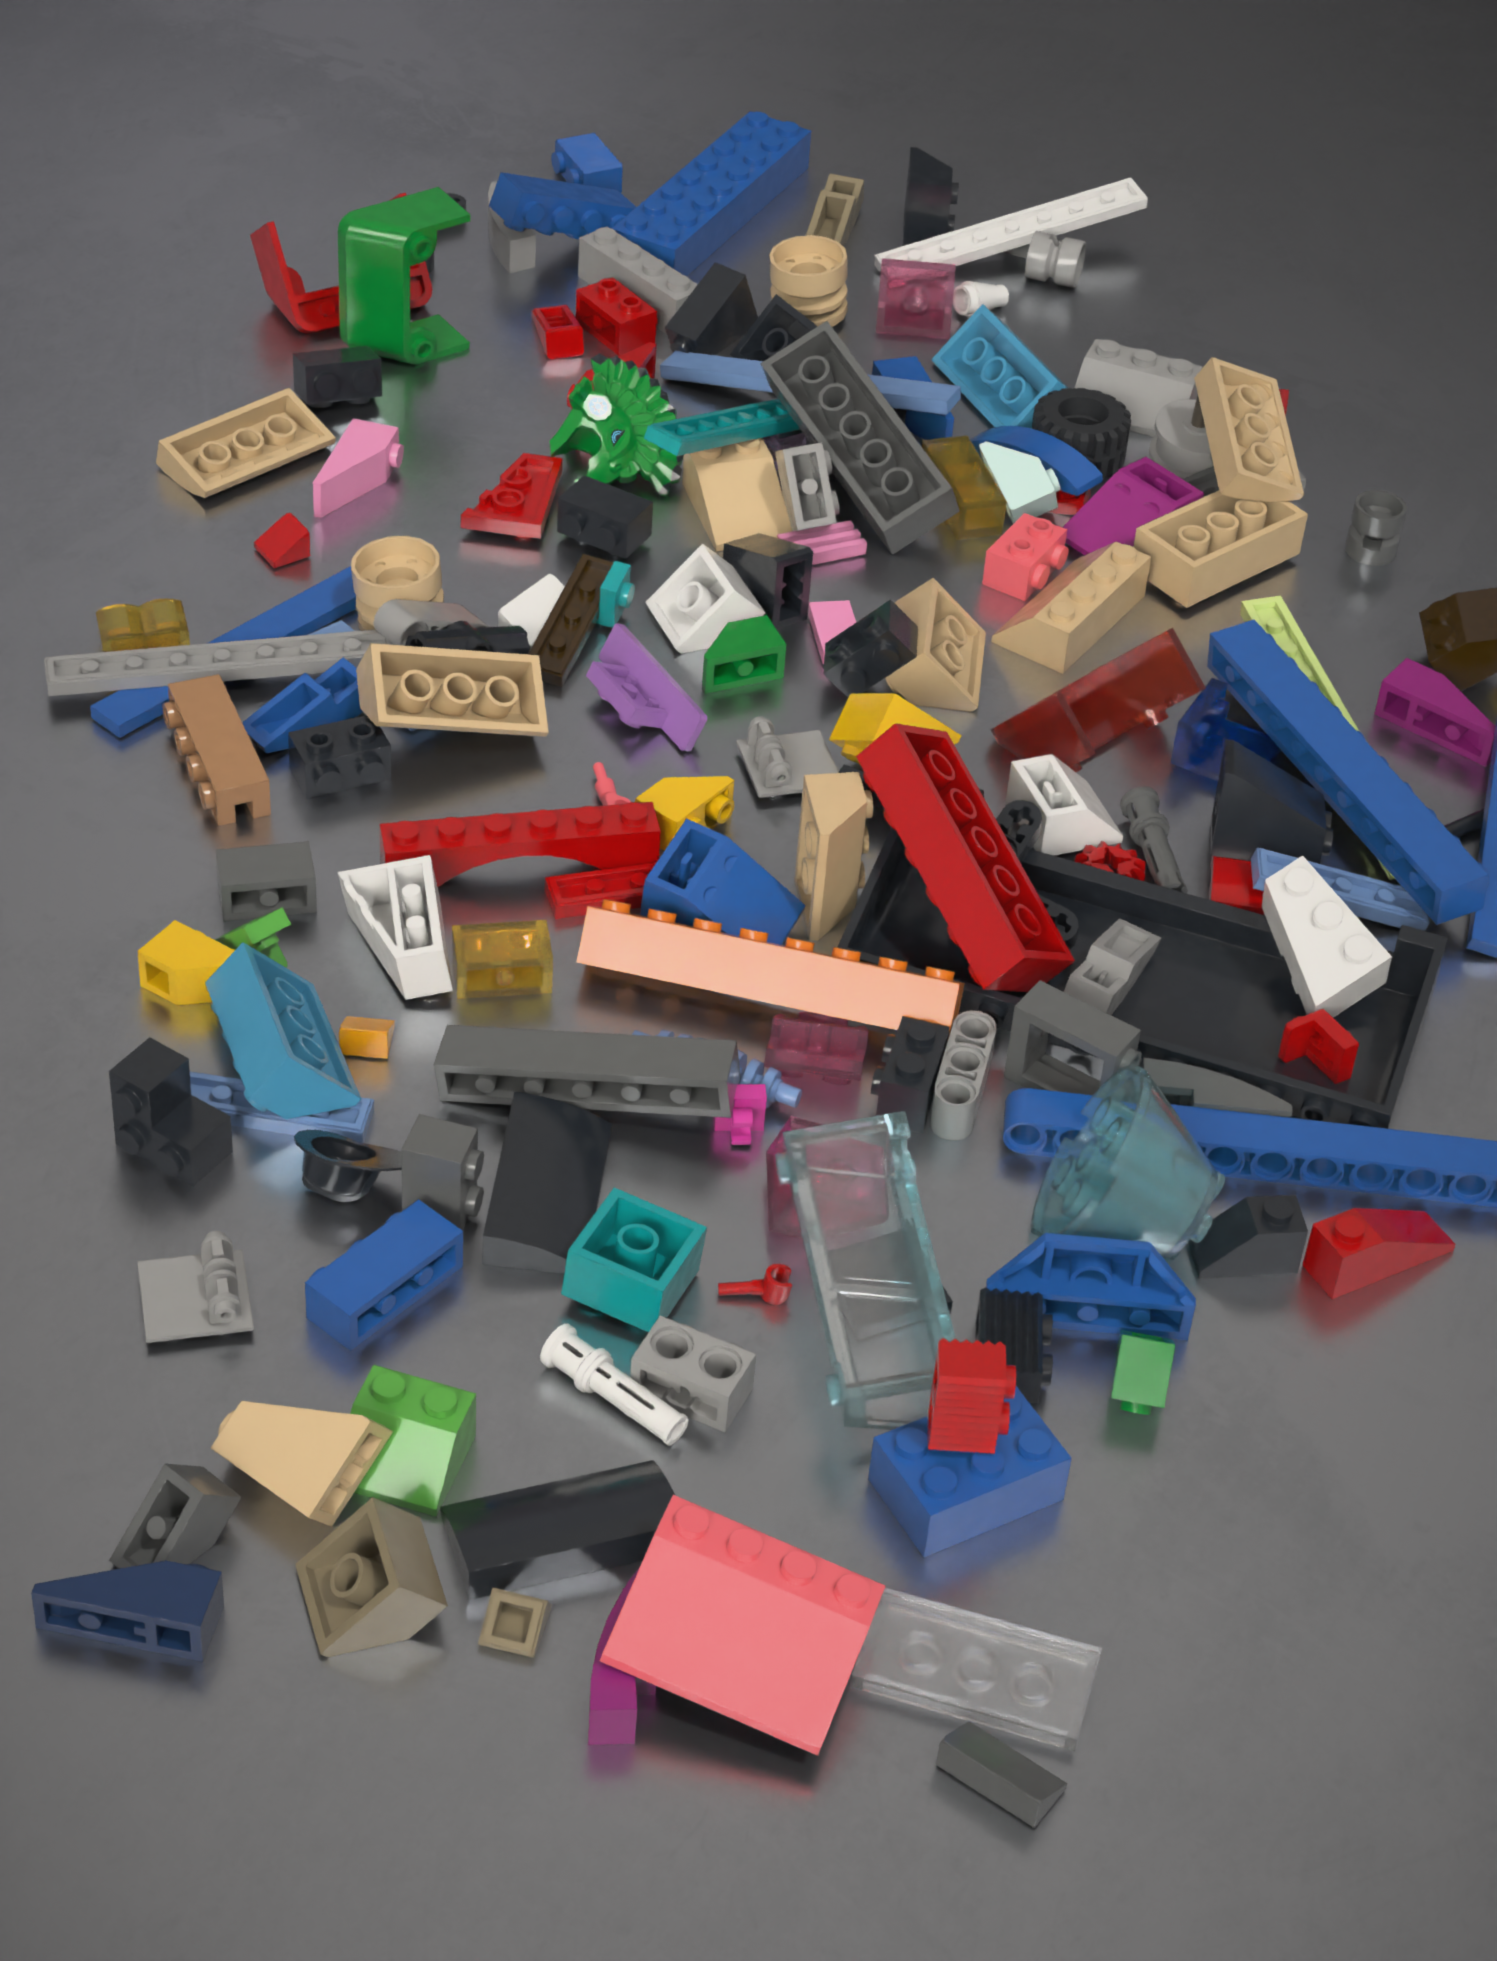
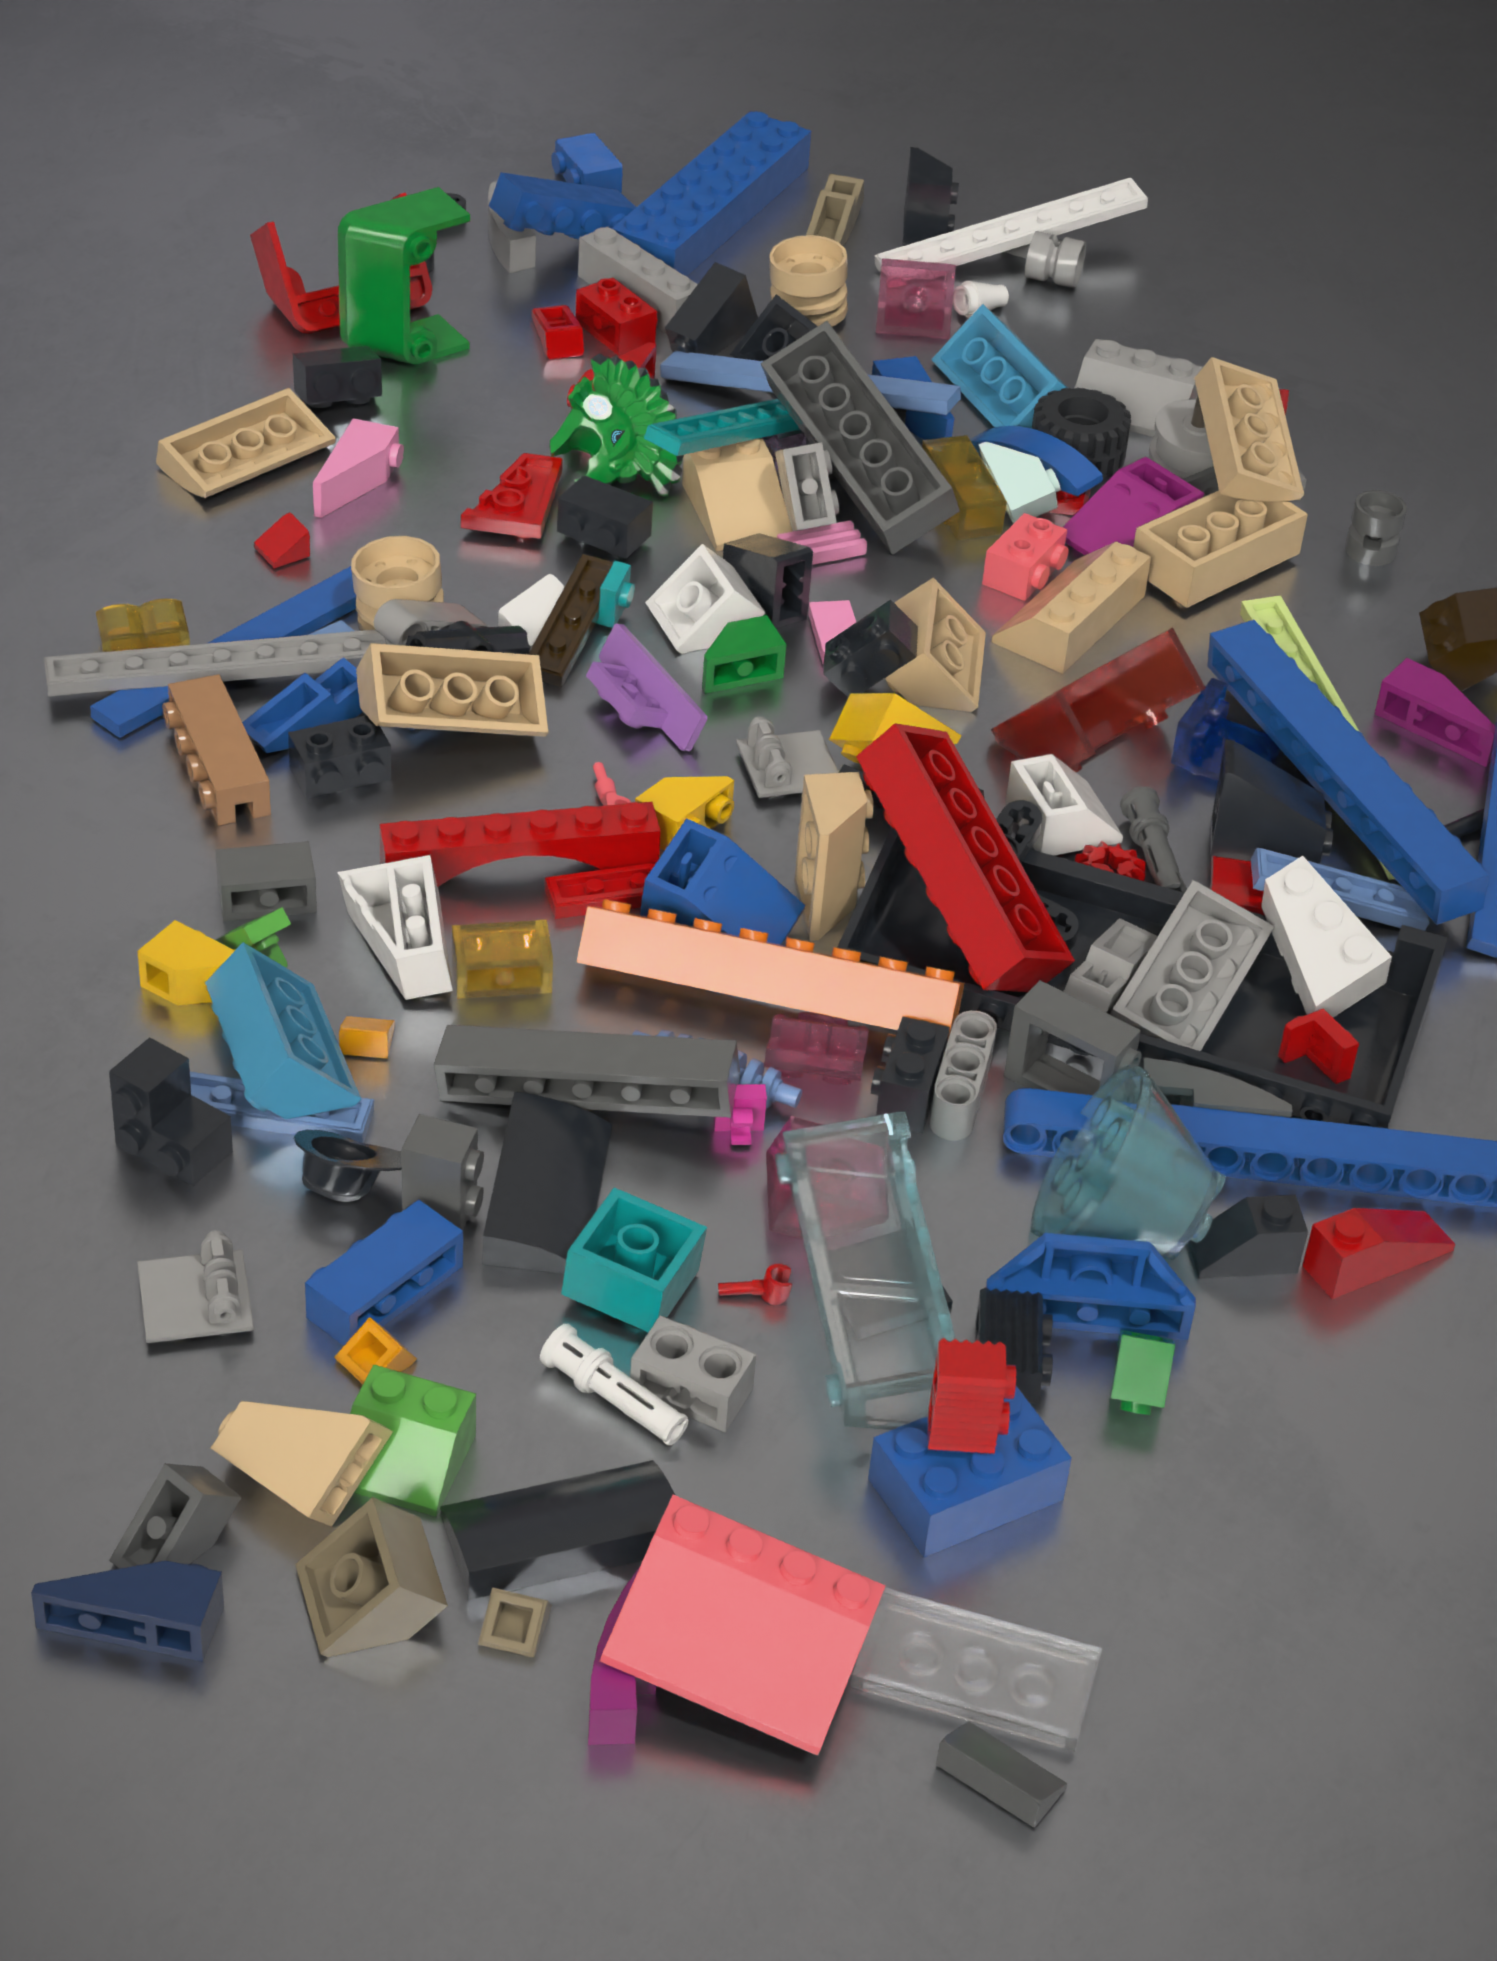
none -> light orange slope [334,1317,417,1384]
none -> light grey slope [1110,880,1274,1051]

